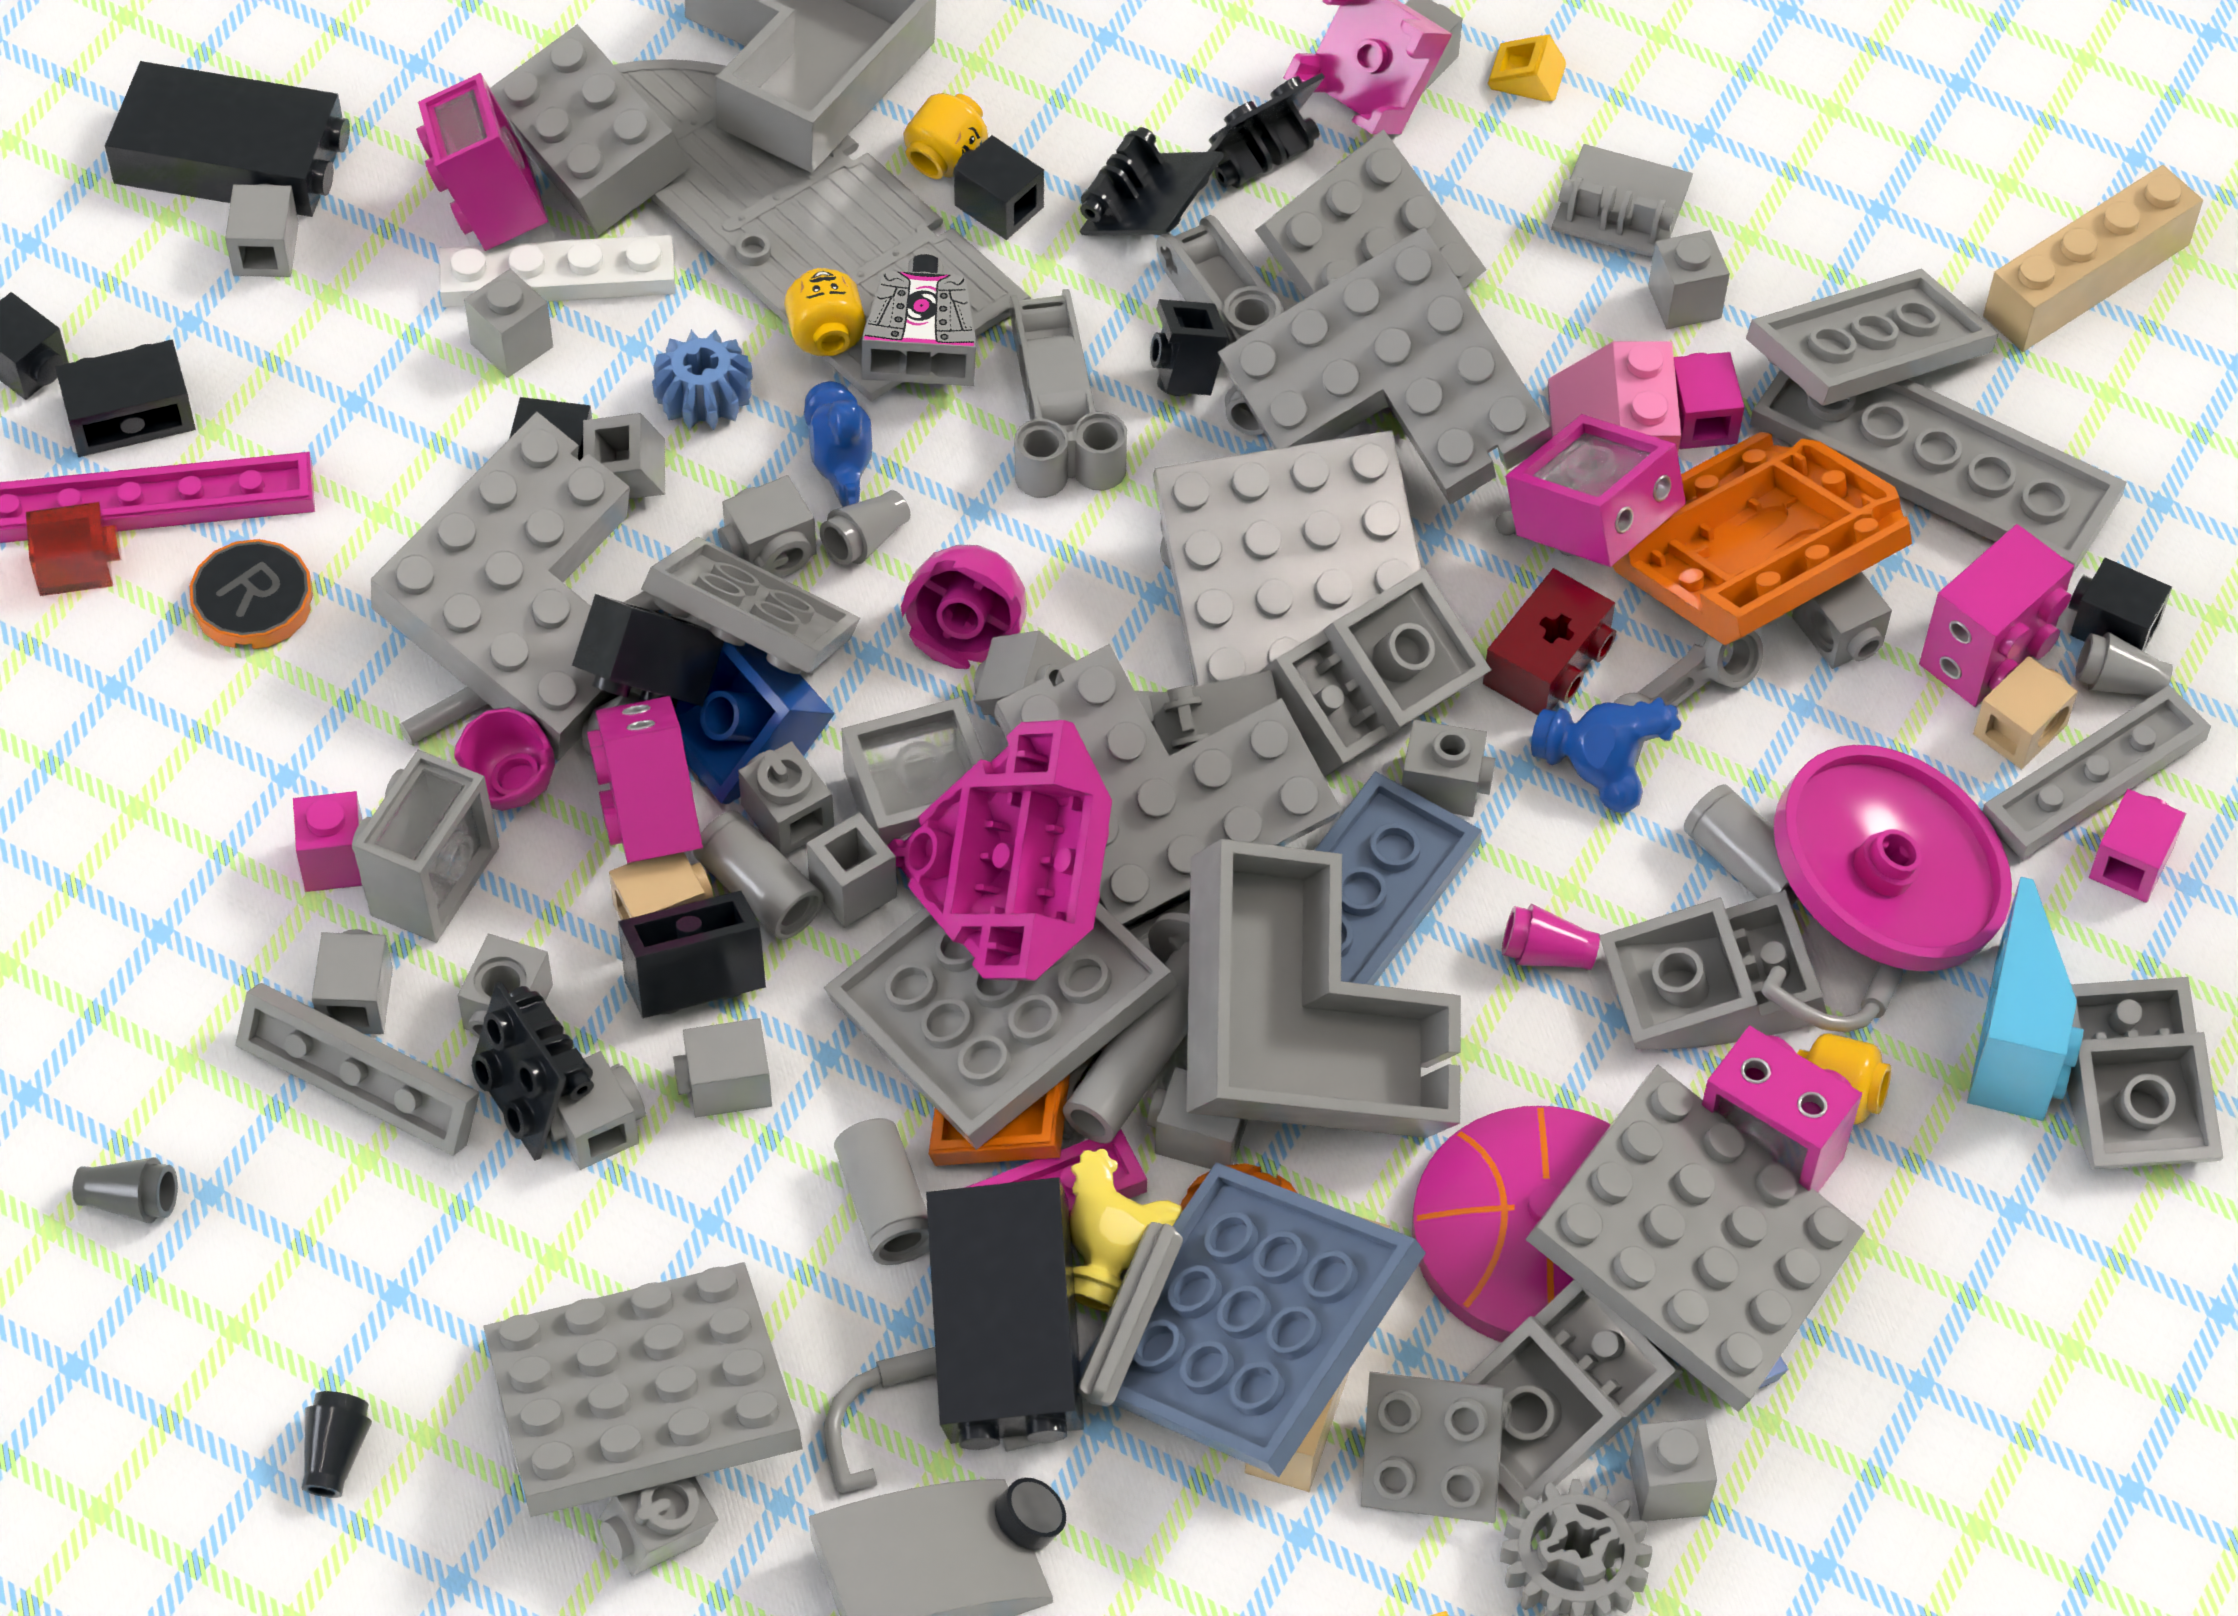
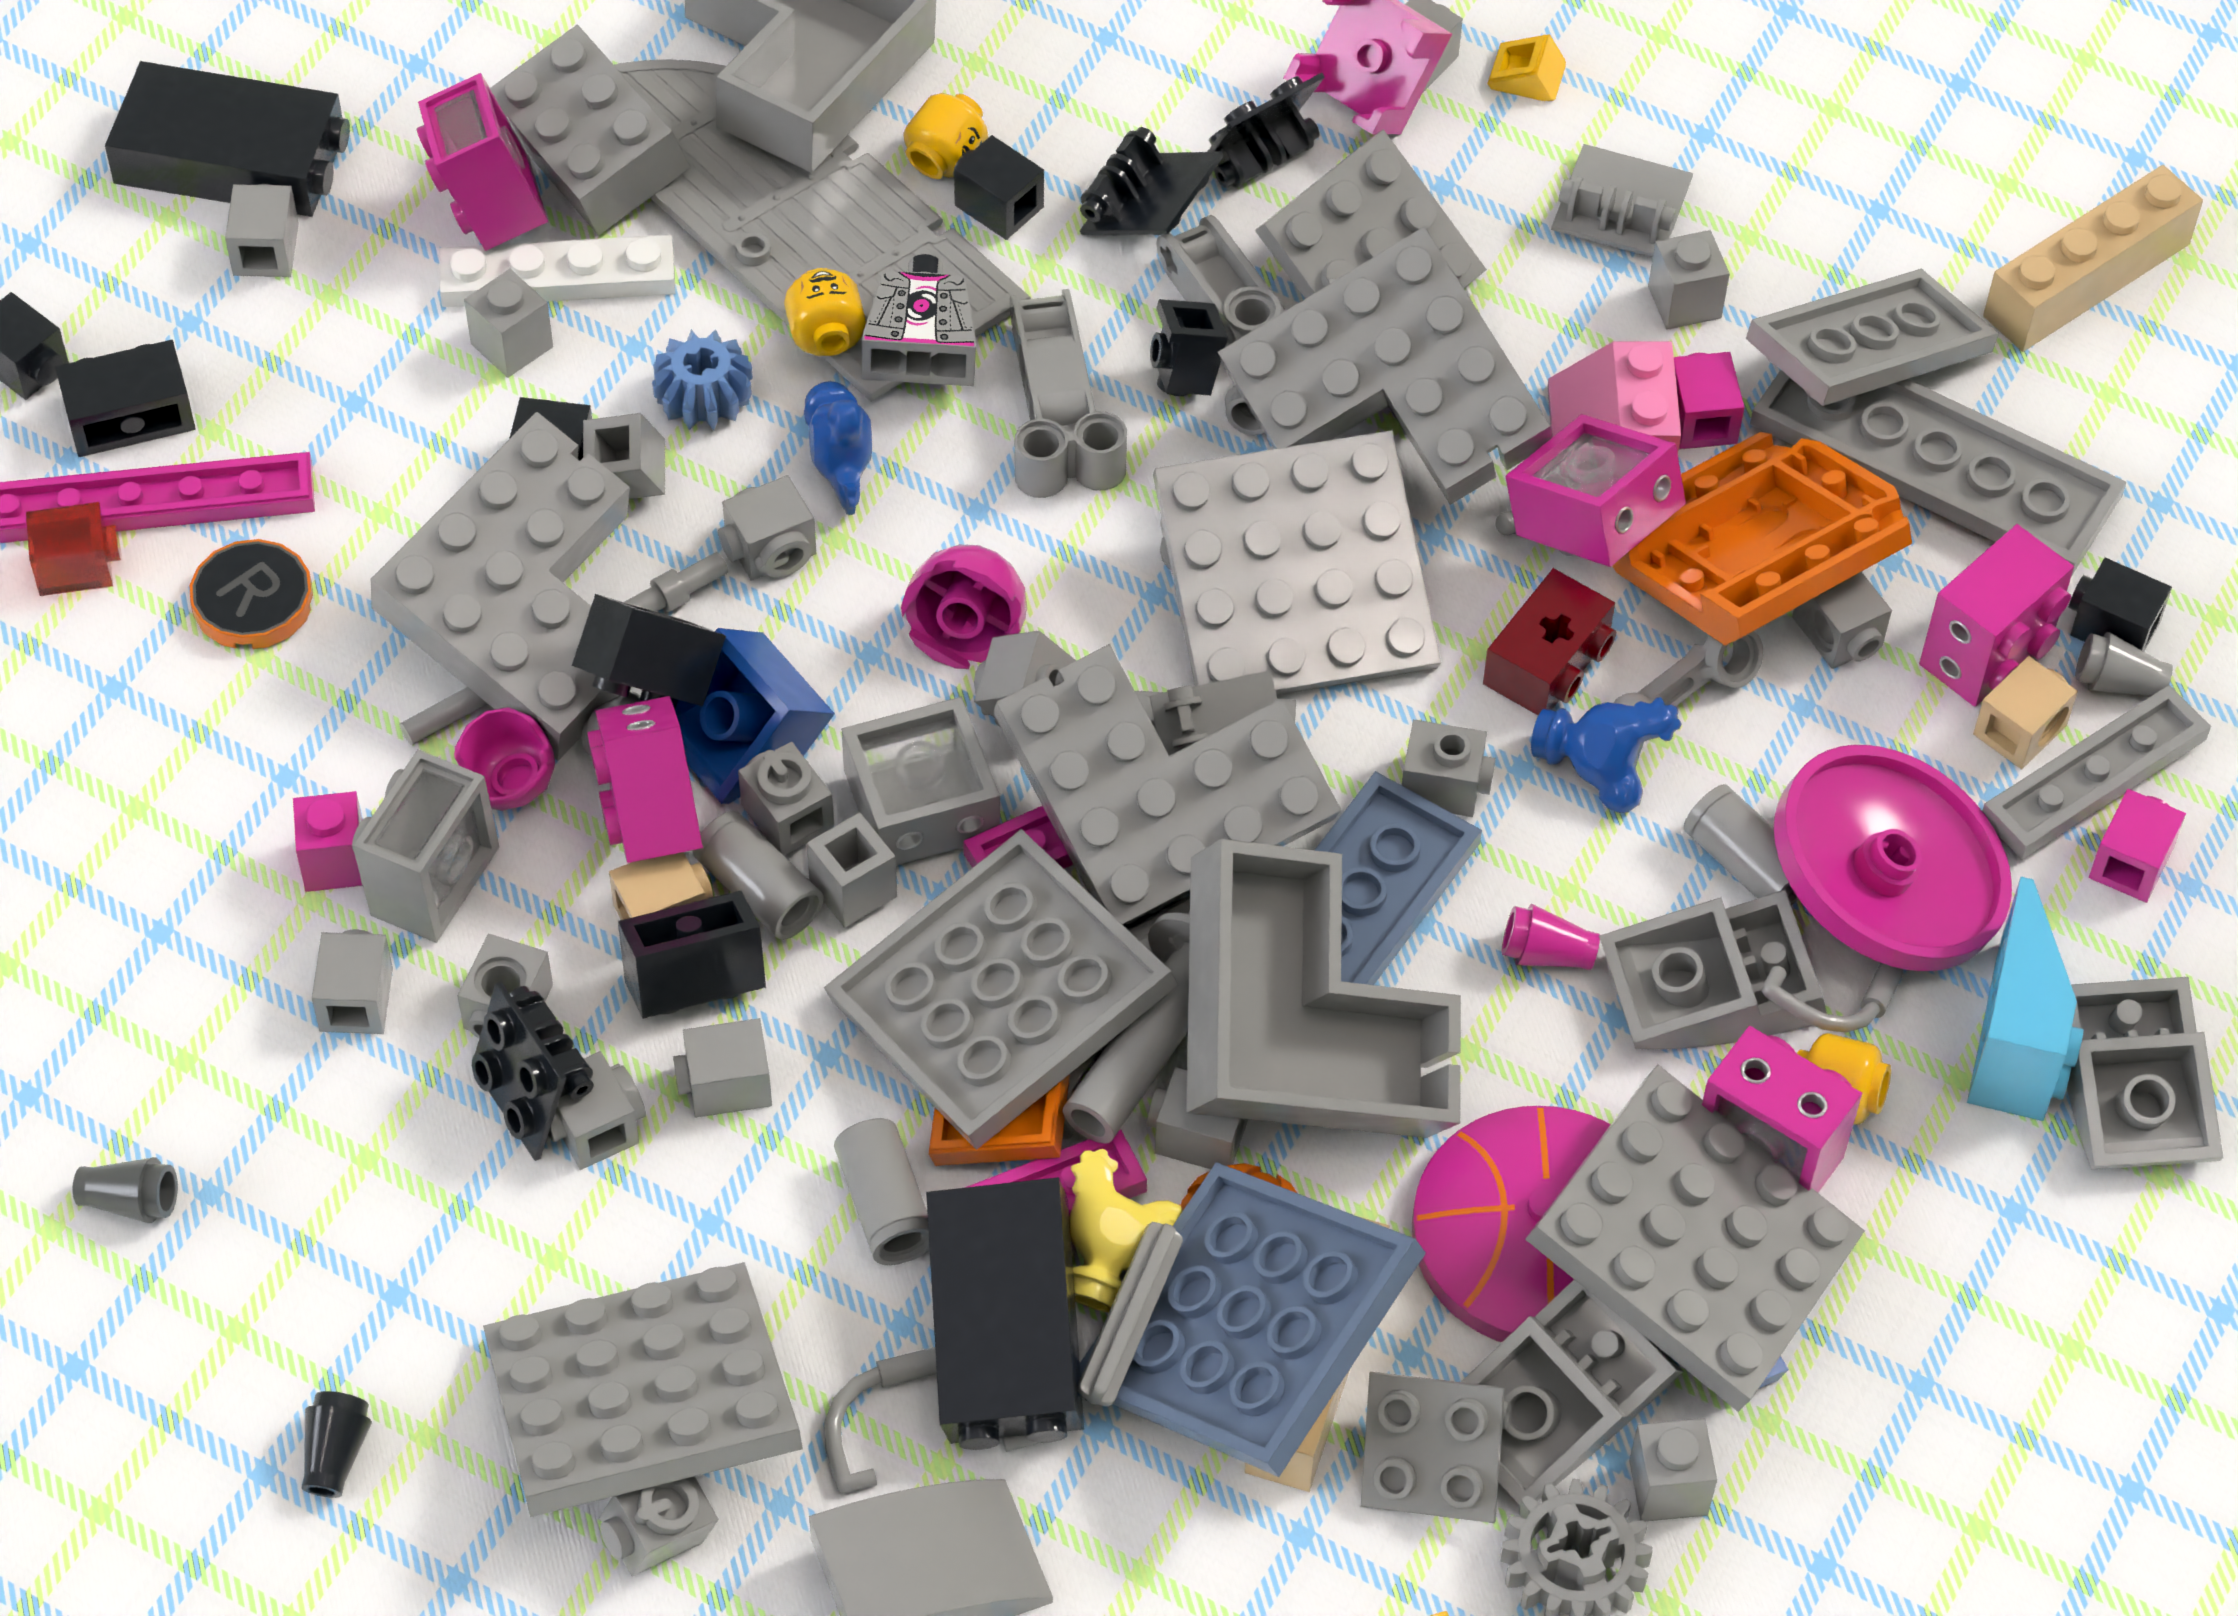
light grey plate [235,983,480,1156] -> none
light grey plate [641,537,860,674] -> none
light grey cone [820,490,911,565] -> none
dark pink wedge [887,720,1112,981] -> none
tile [995,1477,1066,1550] -> none
light grey slope [1260,567,1491,777] -> none

